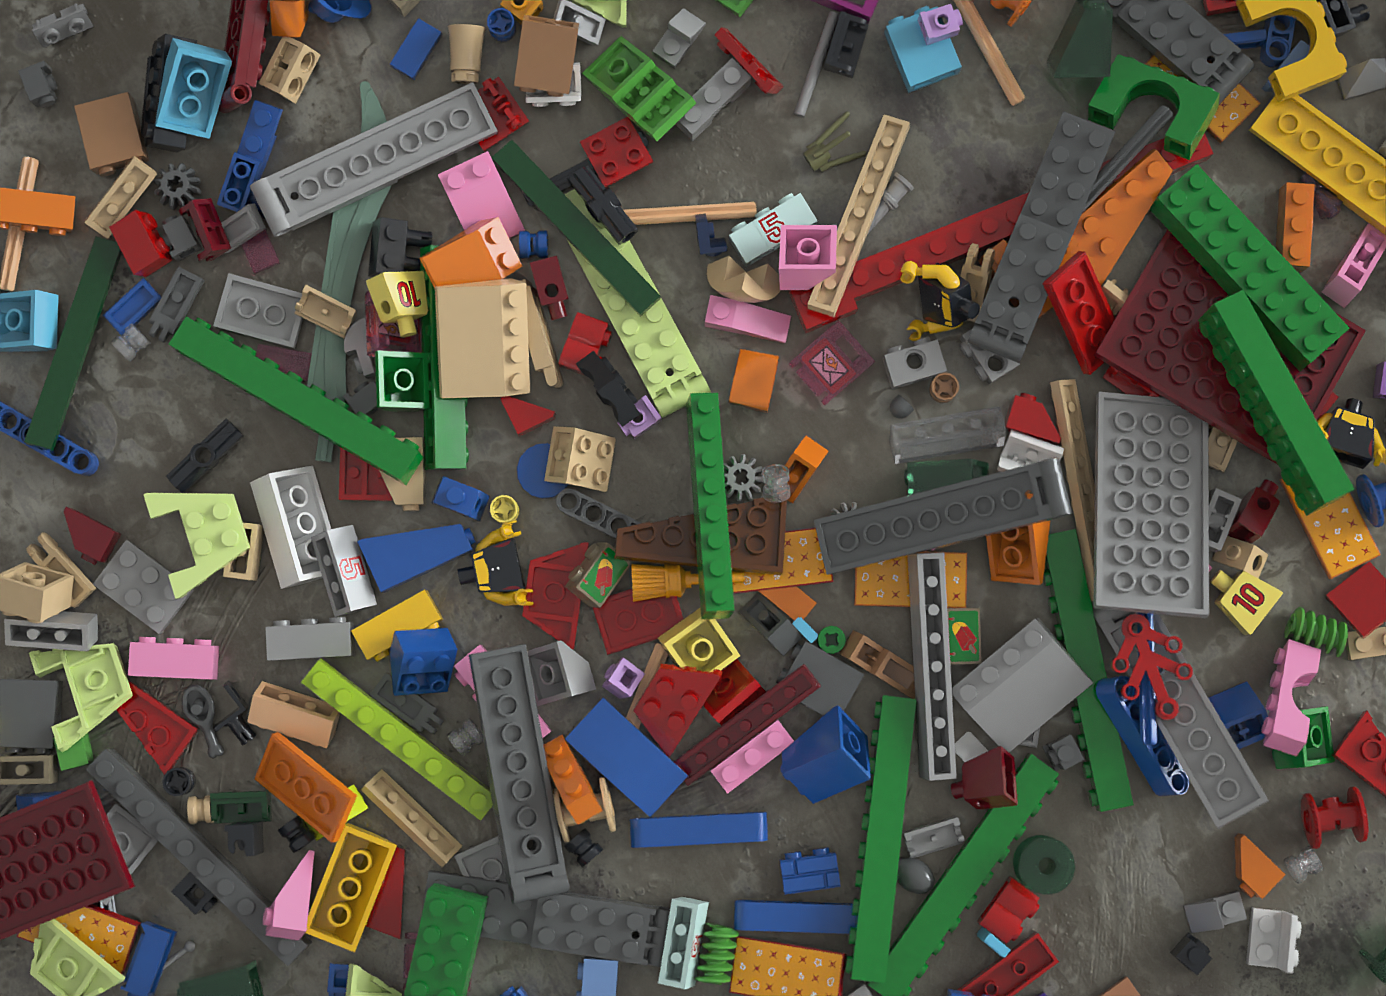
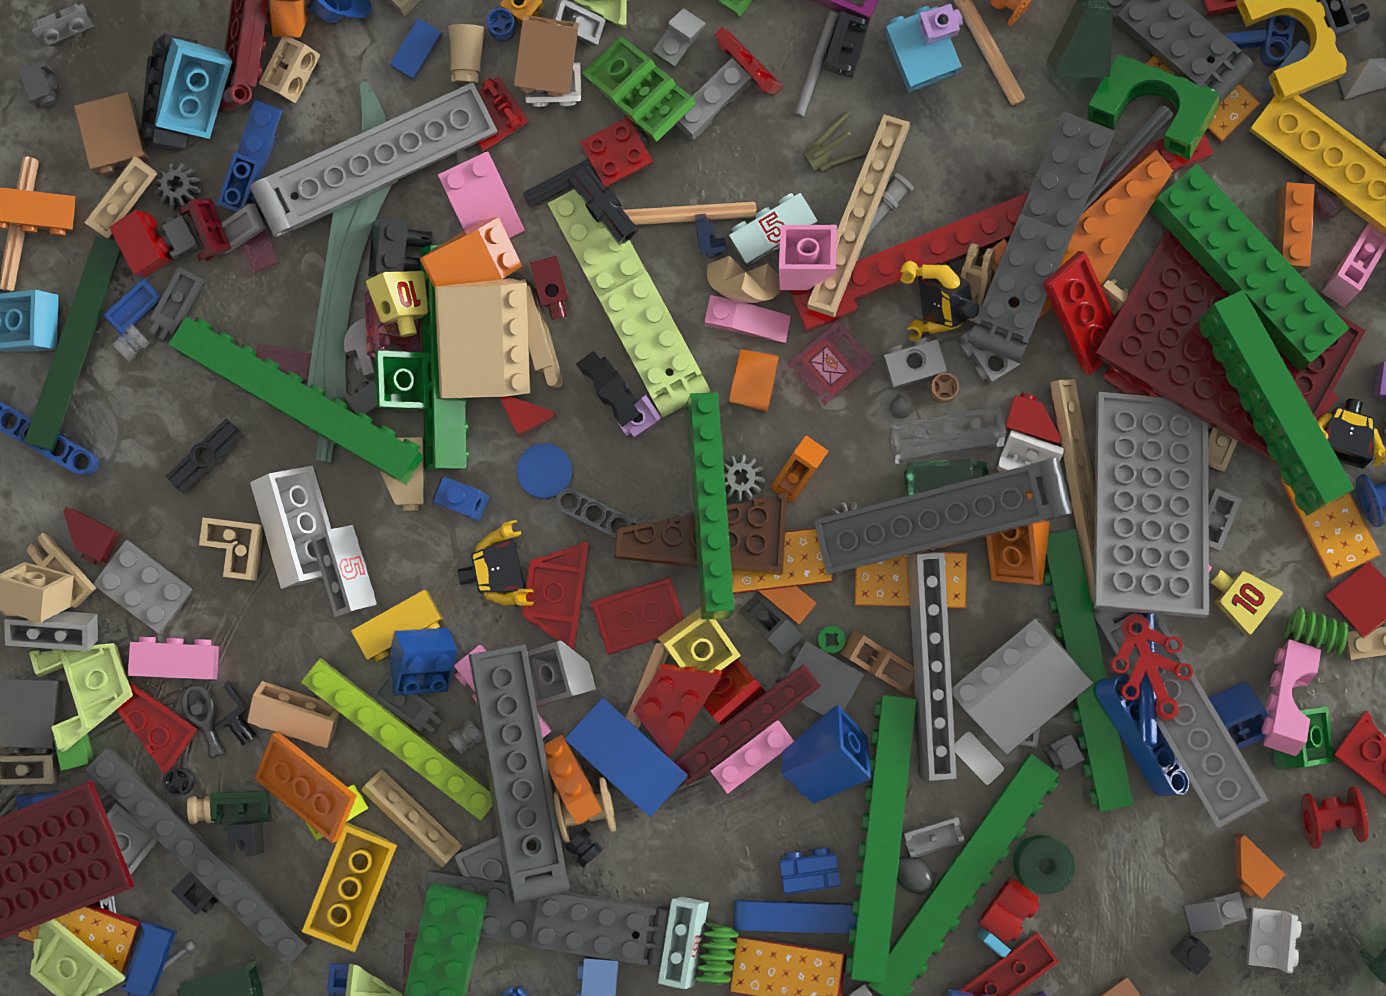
yellowish green wing [143,493,250,599] -> none
light grey plate [213,273,303,349] -> none
bright pink slope [263,850,314,941] -> none
light grey brick [265,617,355,661] -> none
black wheel [277,816,317,854] -> none
tan hinge [294,285,357,339] -> none
red wing [339,447,393,501] -> none
blue slope [357,524,476,593] -> none
red wing [366,846,406,939] -> none
light yellow wheel [490,495,519,524] -> none
dark green tile [491,139,661,317] -> none
blue wheel [519,230,548,259] -> none
tan bracket [544,426,616,492] -> none
red brick [558,312,612,375] -> none
brick [565,542,632,608] -> none
lavender brick [602,658,645,699] -> none
blue beam [630,812,768,848] -> none
light orange piece [631,564,745,602] -> none
clear wheel [762,464,791,503] -> none
medium azure tile [792,617,818,644] -> none
brick [947,608,982,665] -> none
dark red torso [951,746,1018,810] -> none
tan bracket [1212,536,1268,578] -> none
dark red torso [1227,479,1280,544] -> none
clear wheel [1284,846,1324,884] -> none

